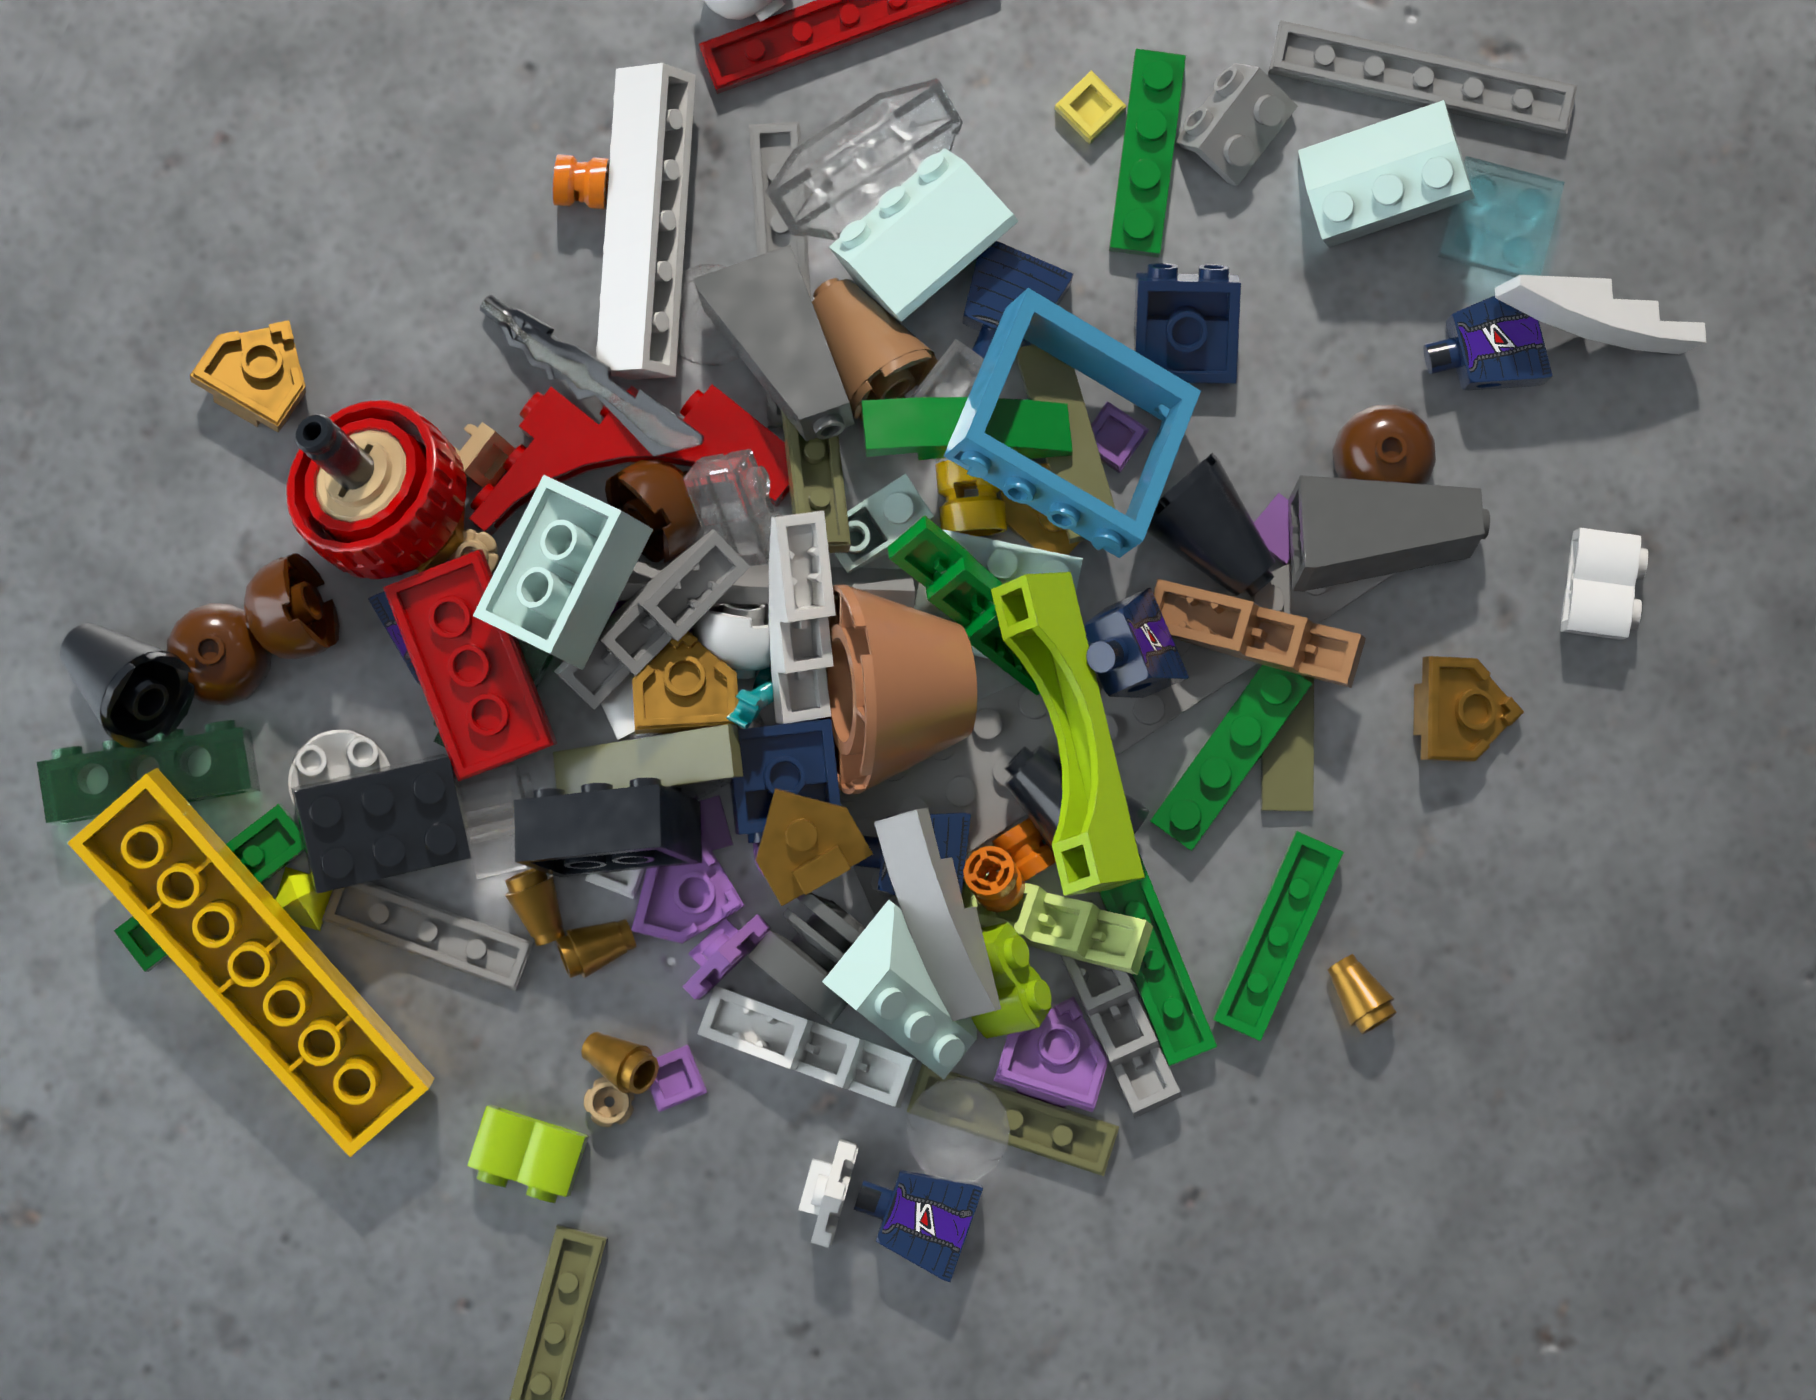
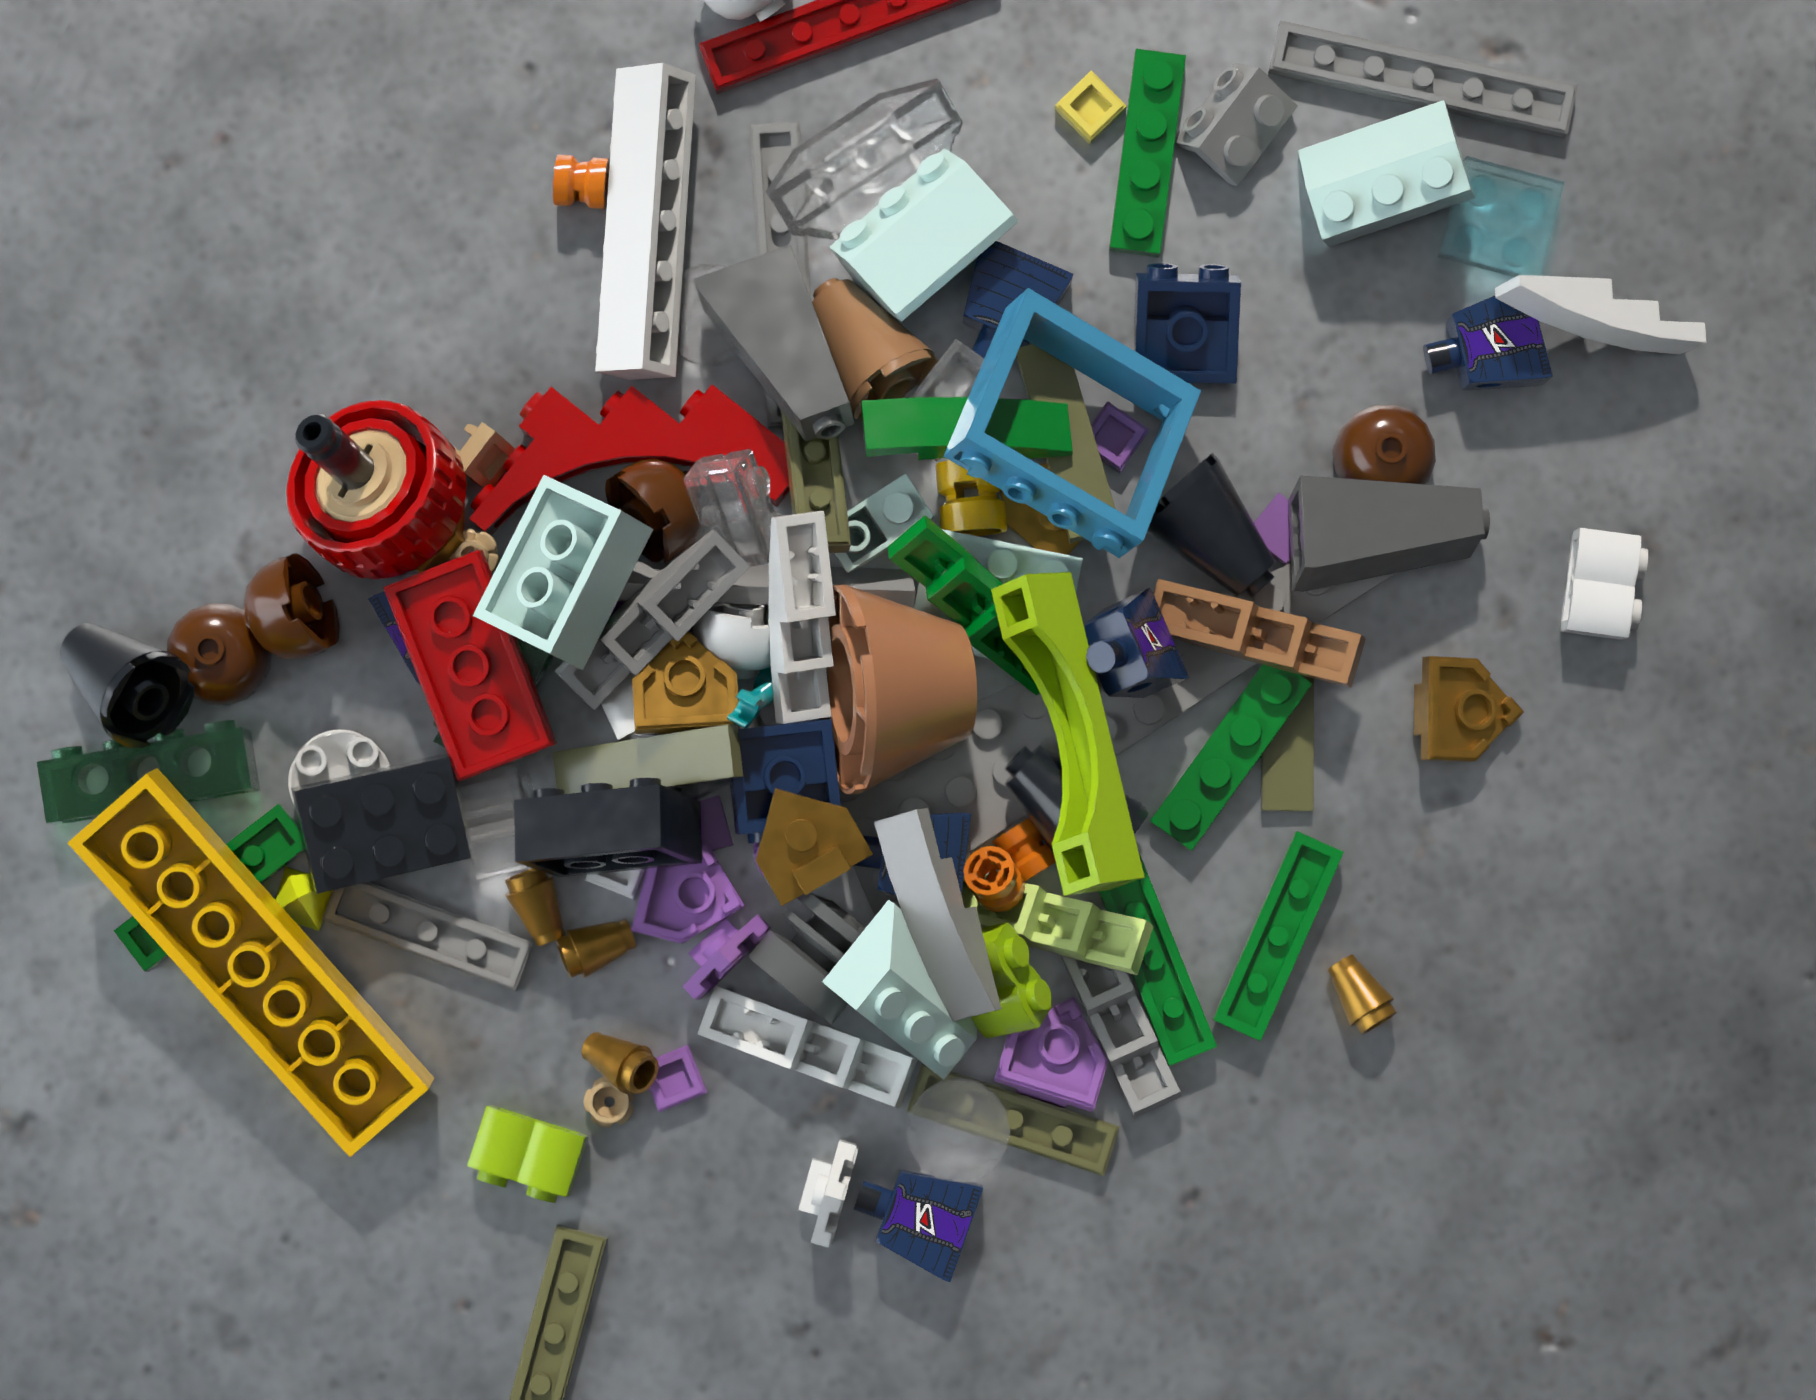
plate [190,320,306,433] -> none
sword [480,295,704,456] -> none

